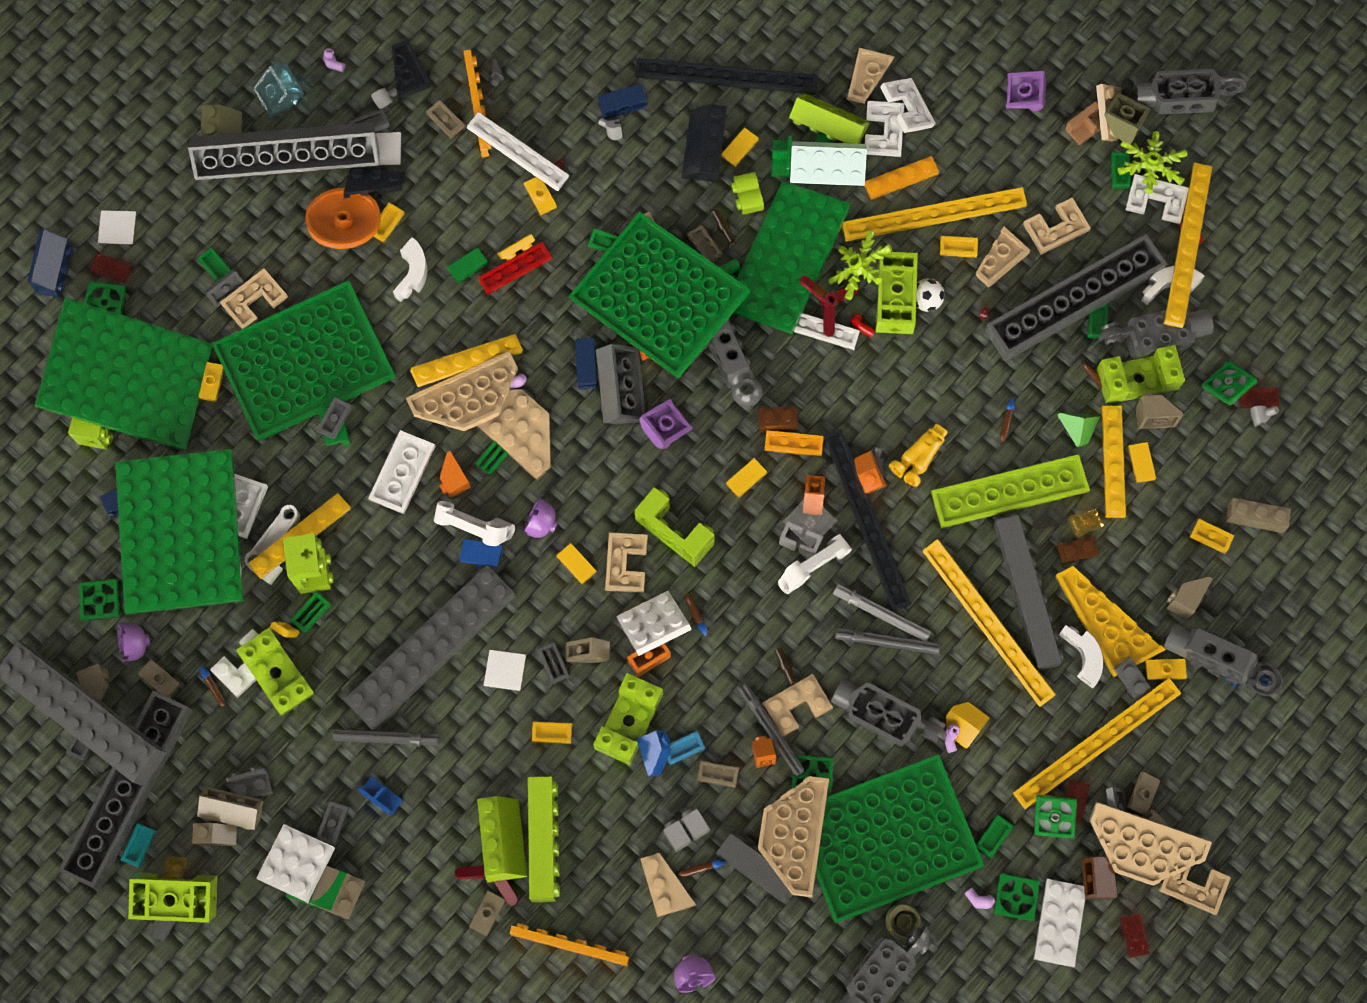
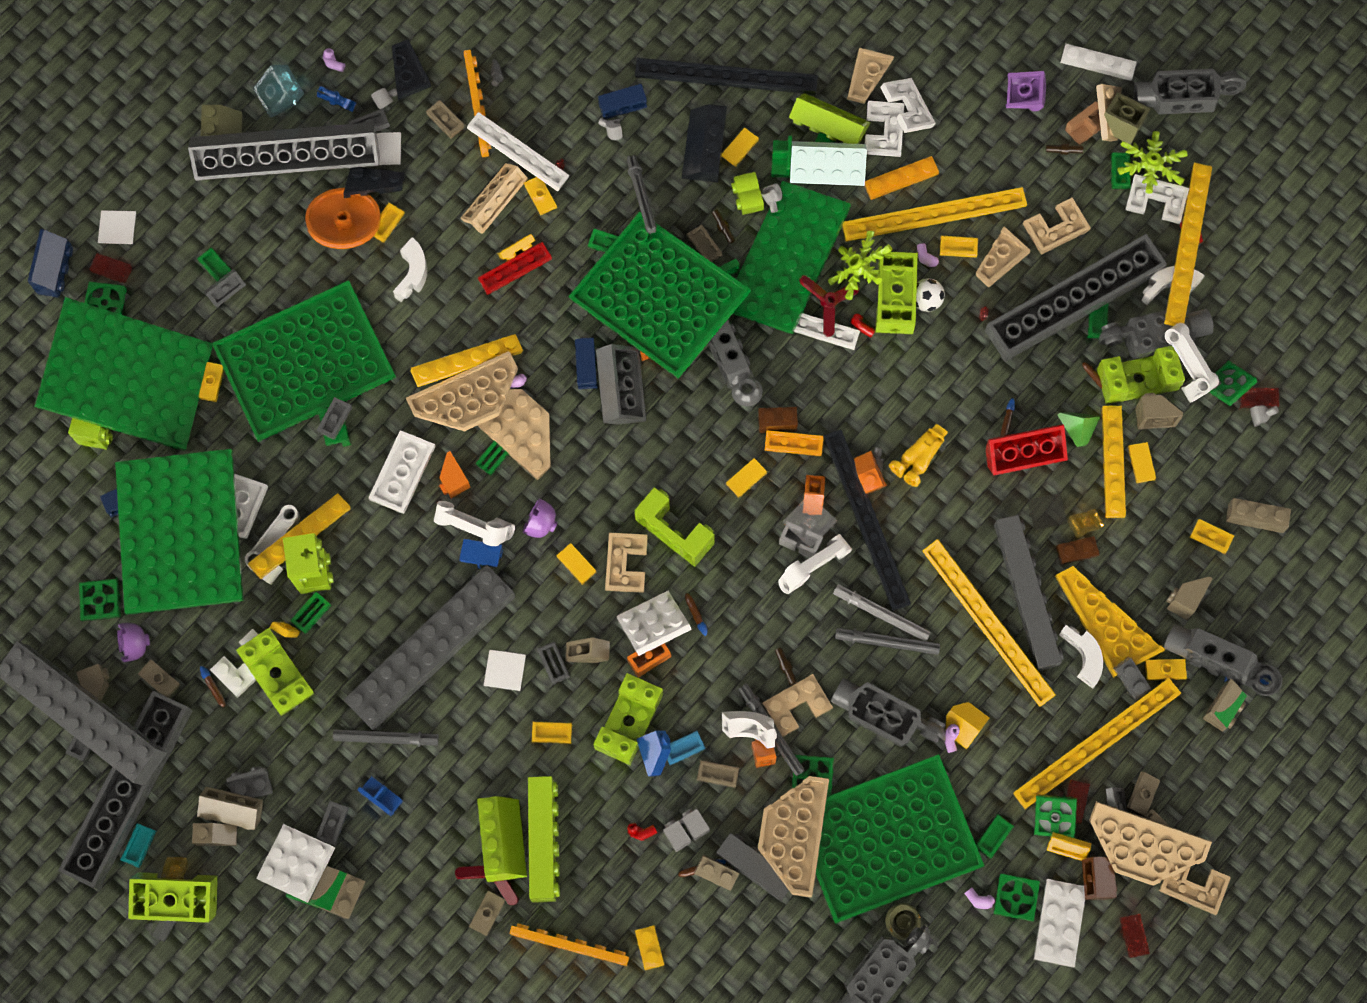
tan plate [220,269,288,329] -> none
green tile [447,247,488,284] -> none
medium lavender slope [639,399,693,449] -> none
tan wing [641,853,696,917] -> none
medium lavender cylinder [674,955,715,993] -> none
lime plate [931,454,1090,528] -> none
none -> blue piece [317,86,357,112]
none -> tan fence [461,163,528,234]
none -> dark grey axle [627,155,657,234]
none -> red arm [627,823,657,841]
none -> yellow plate [635,925,664,970]
none -> dark tan plate [694,854,739,891]
none -> white arch [722,711,777,748]
none -> light grey piece [761,184,782,213]
none -> lavender arm [917,244,939,267]
none -> red slope [986,424,1068,476]
none -> dark brown bar [1046,144,1083,155]
none -> yellow tile [1047,832,1092,861]
none -> white plate [1060,44,1136,81]
none -> white piece [1165,323,1219,403]
none -> dark tan slope [1202,679,1247,732]

